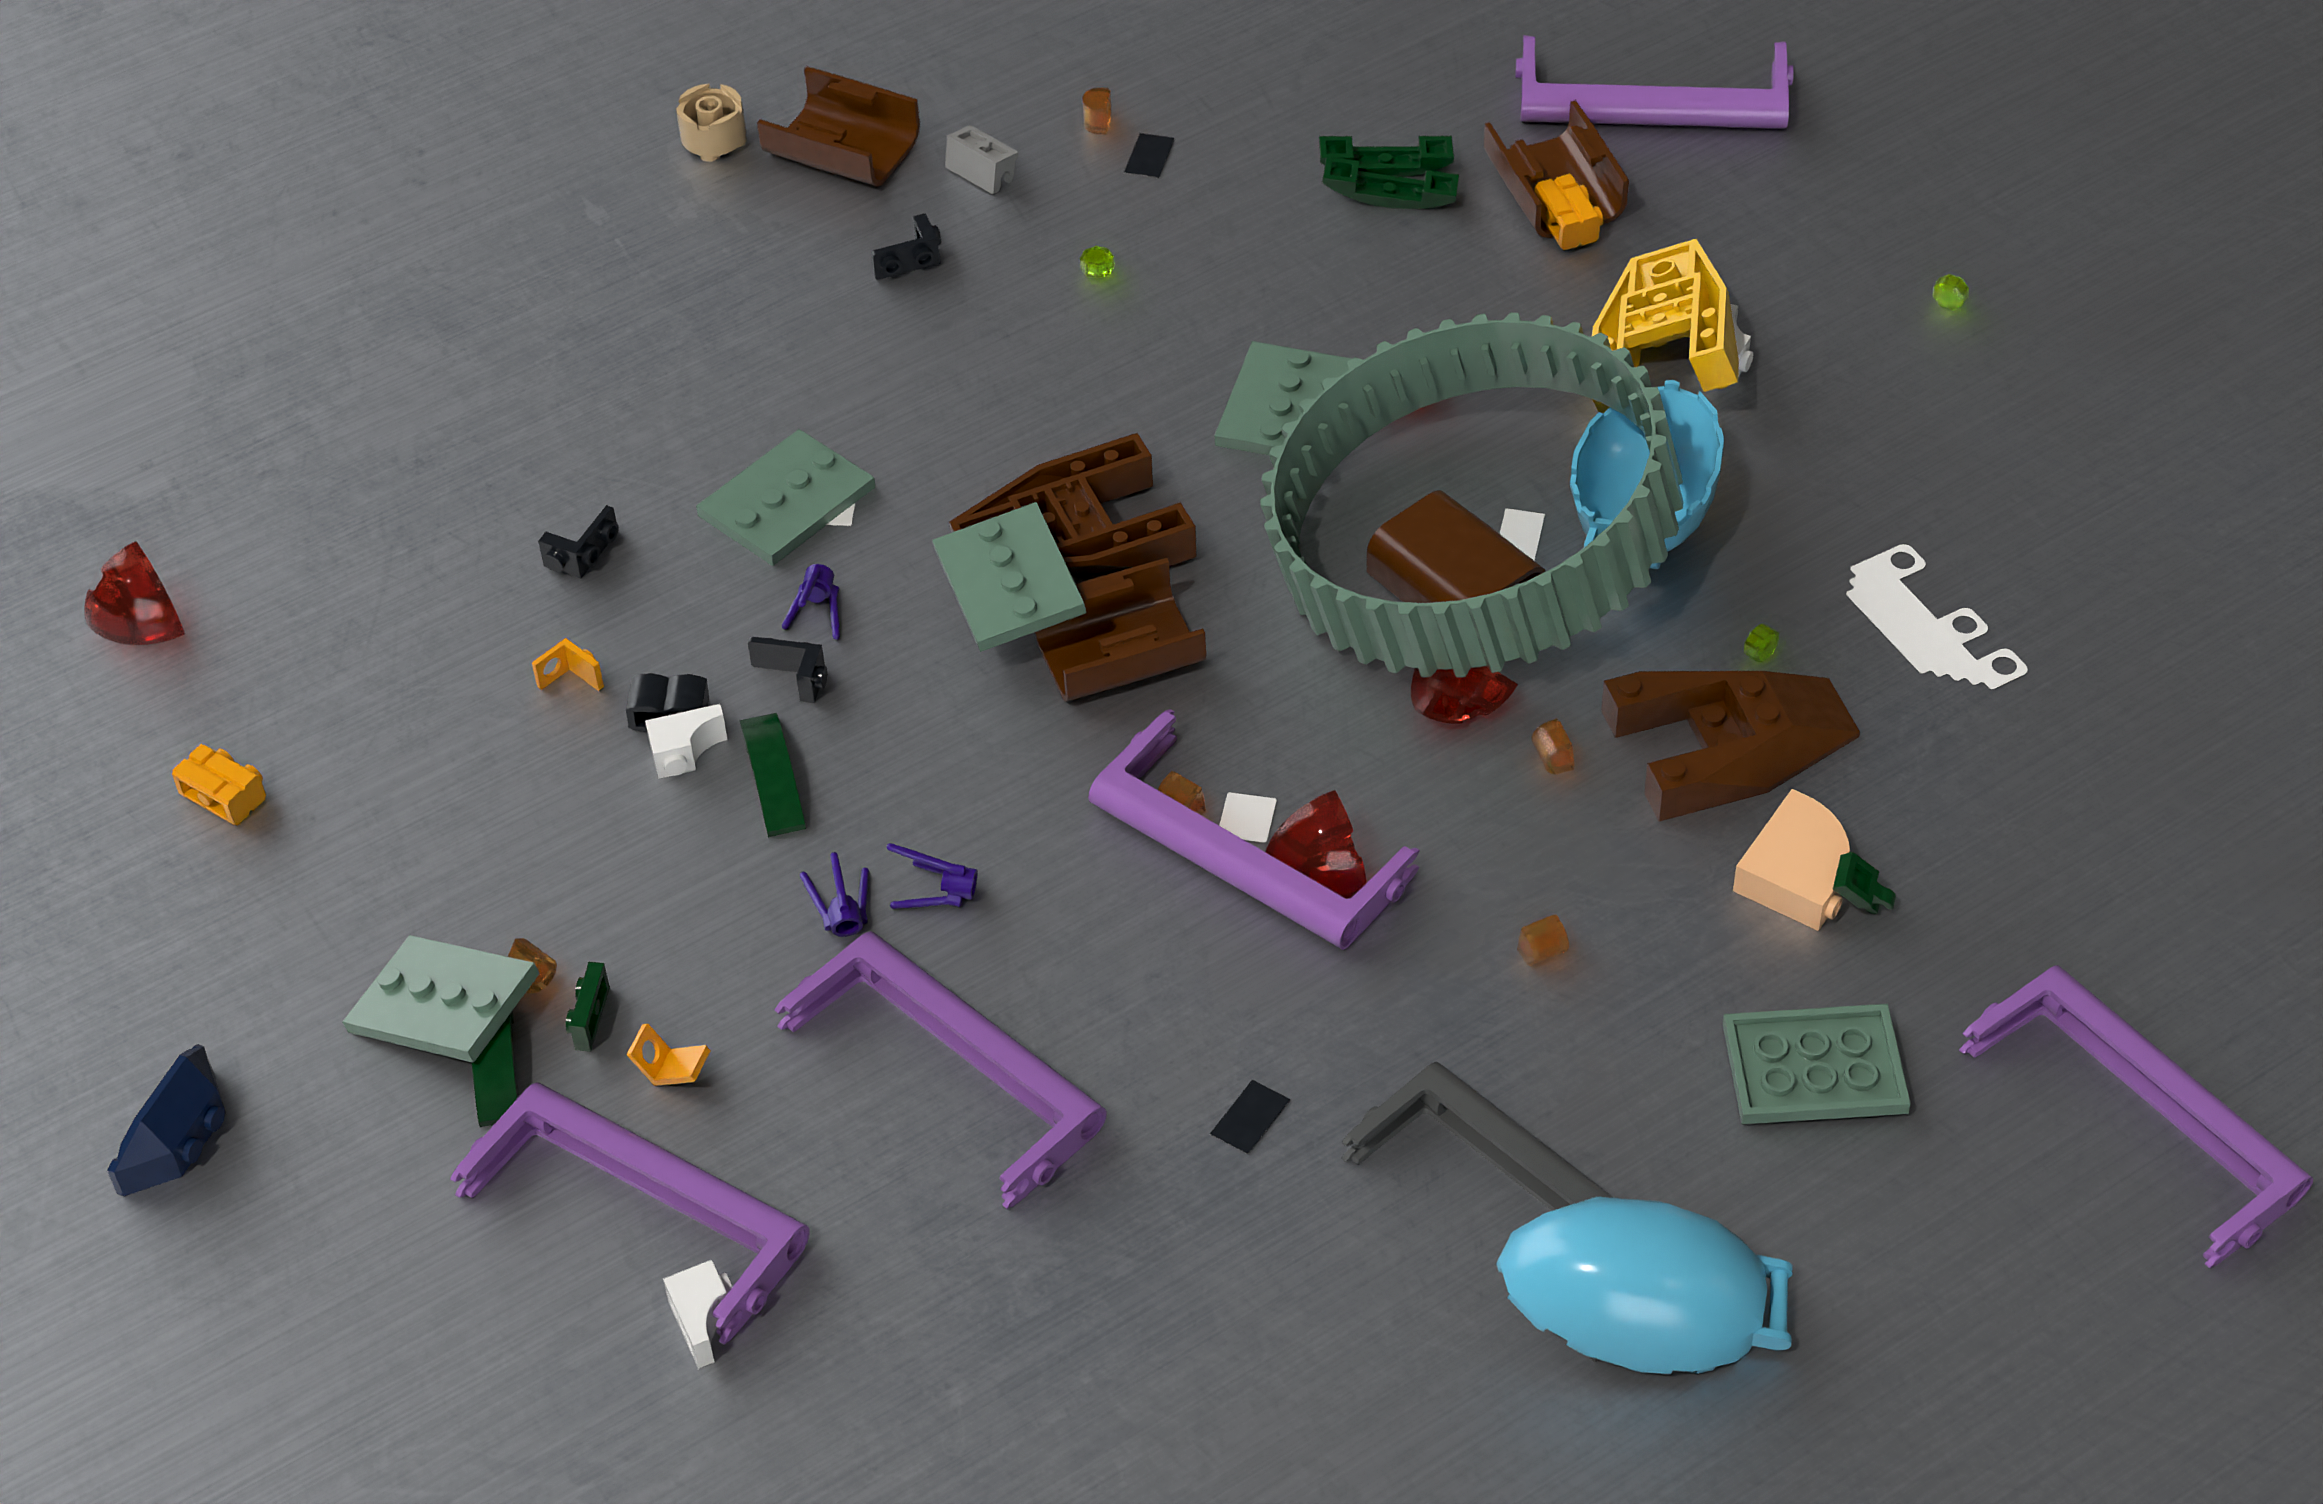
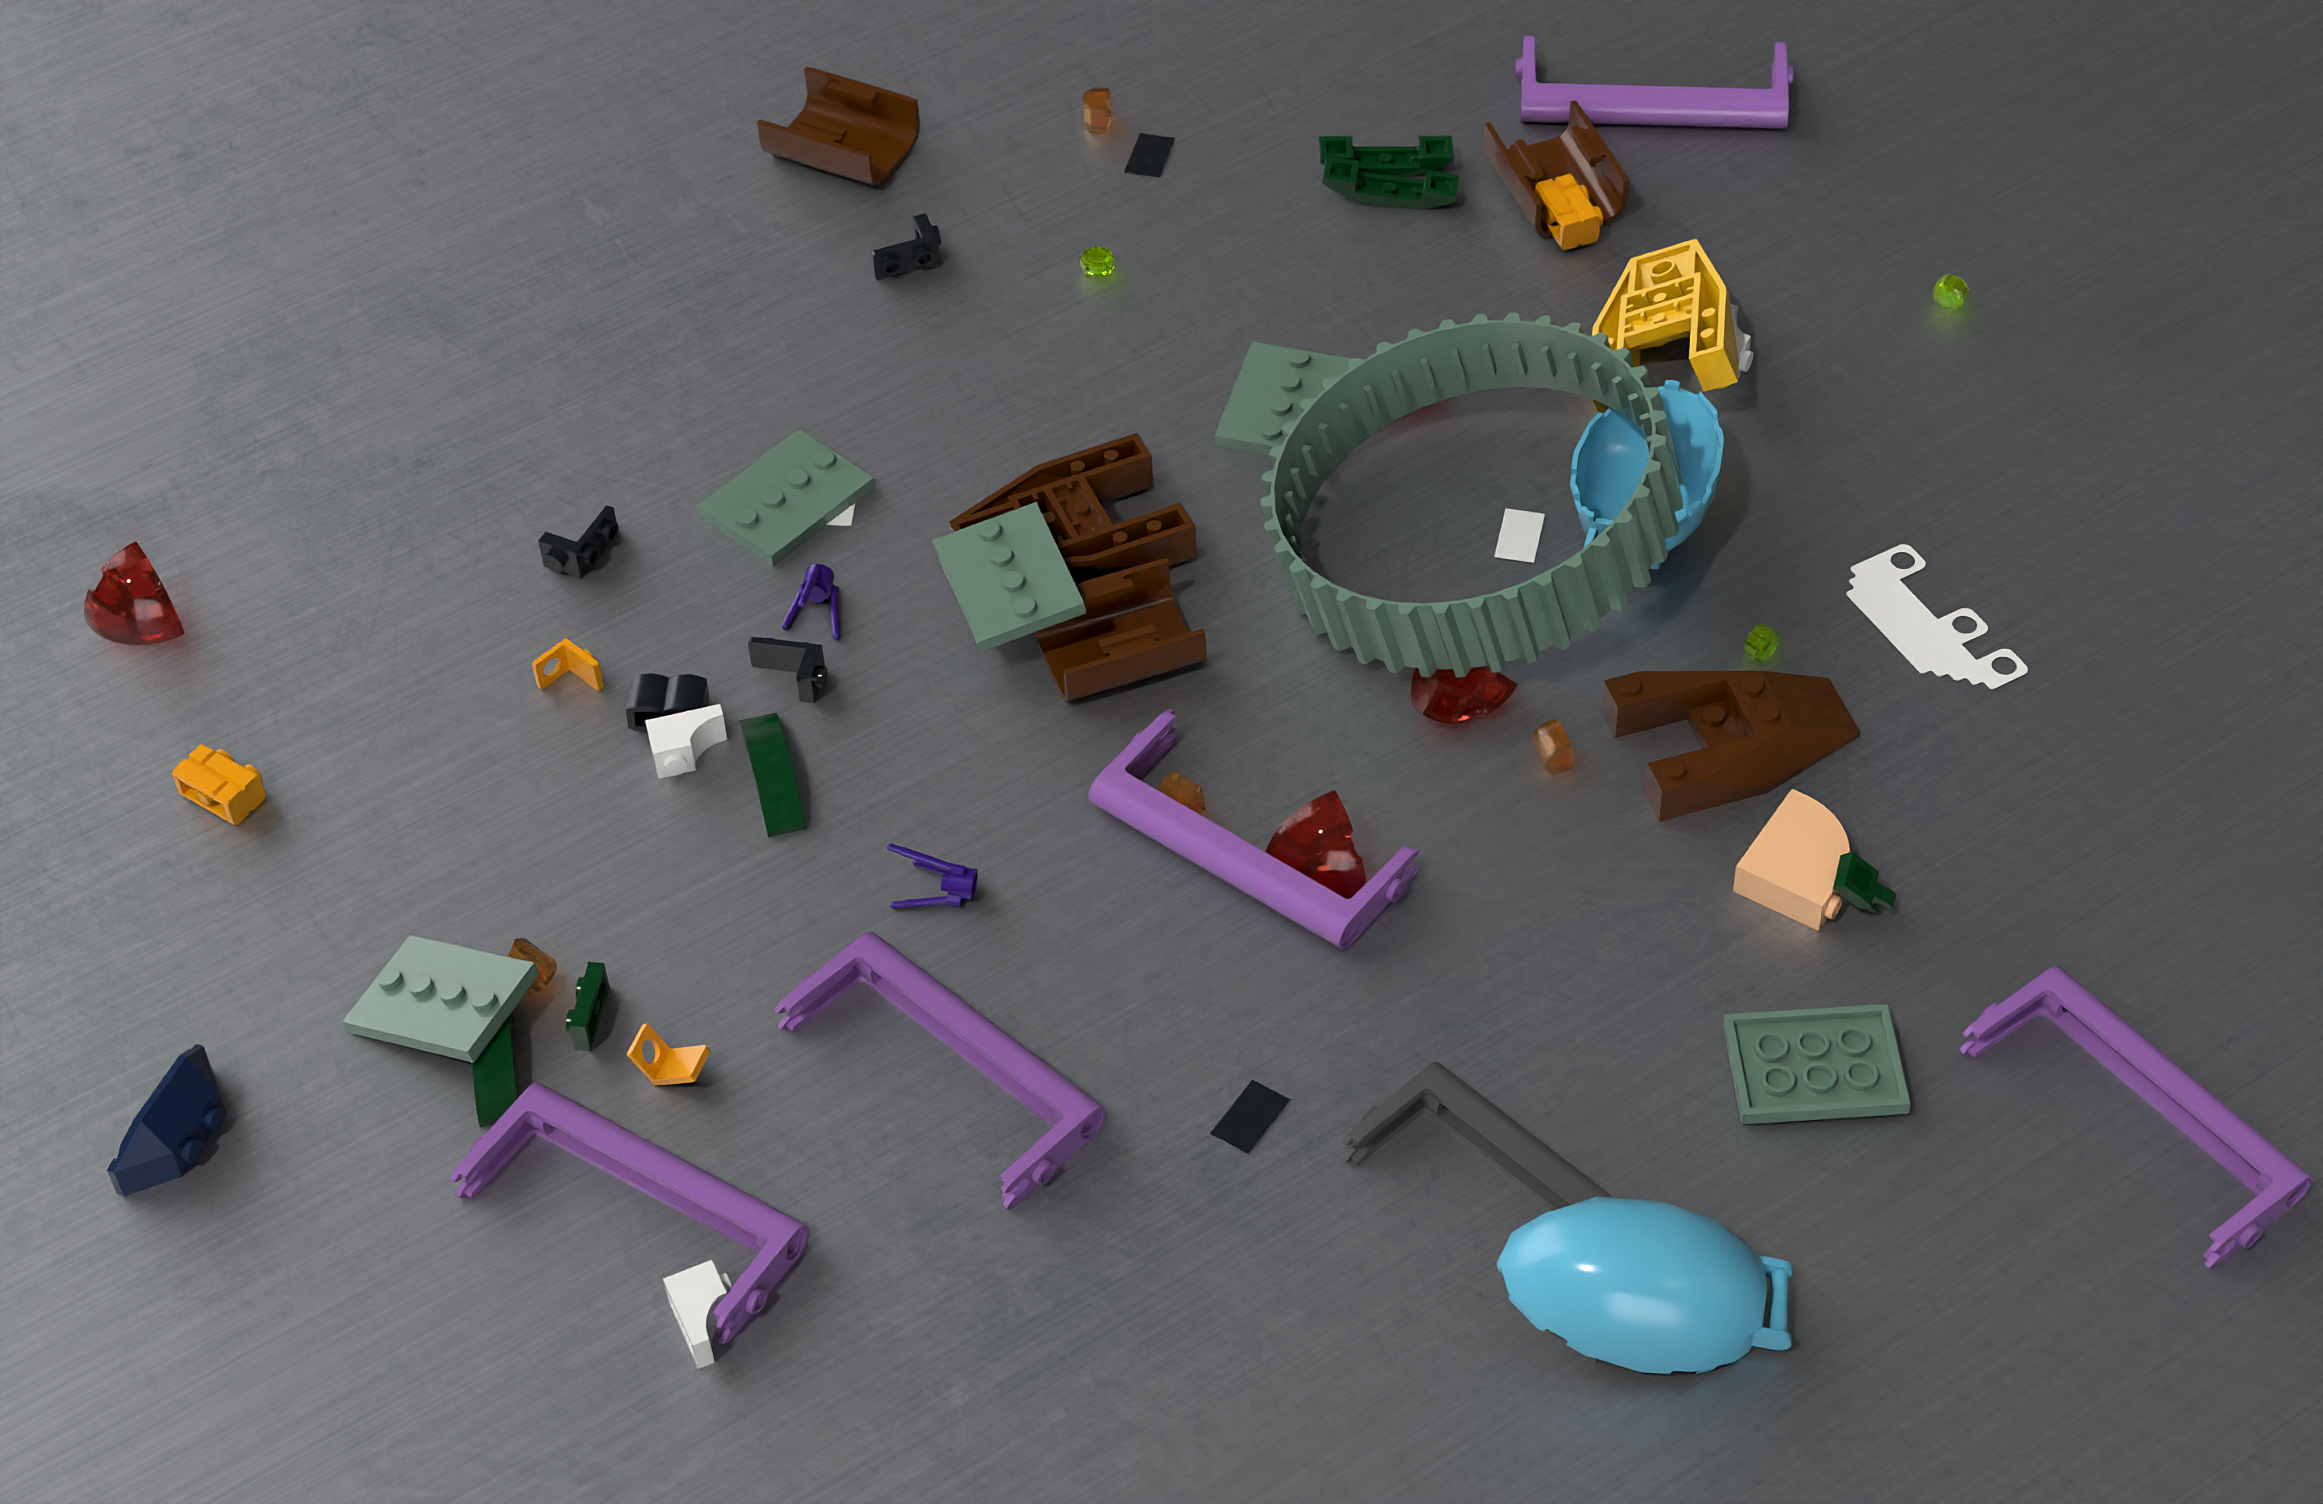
tan brick [676,84,746,161] -> none
dark purple plant [800,852,869,937] -> none
light grey hinge [945,125,1019,194] -> none
white sticker [1219,792,1277,843] -> none
reddish brown piece [1366,490,1546,603] -> none
clear orange brick [1517,914,1569,966] -> none

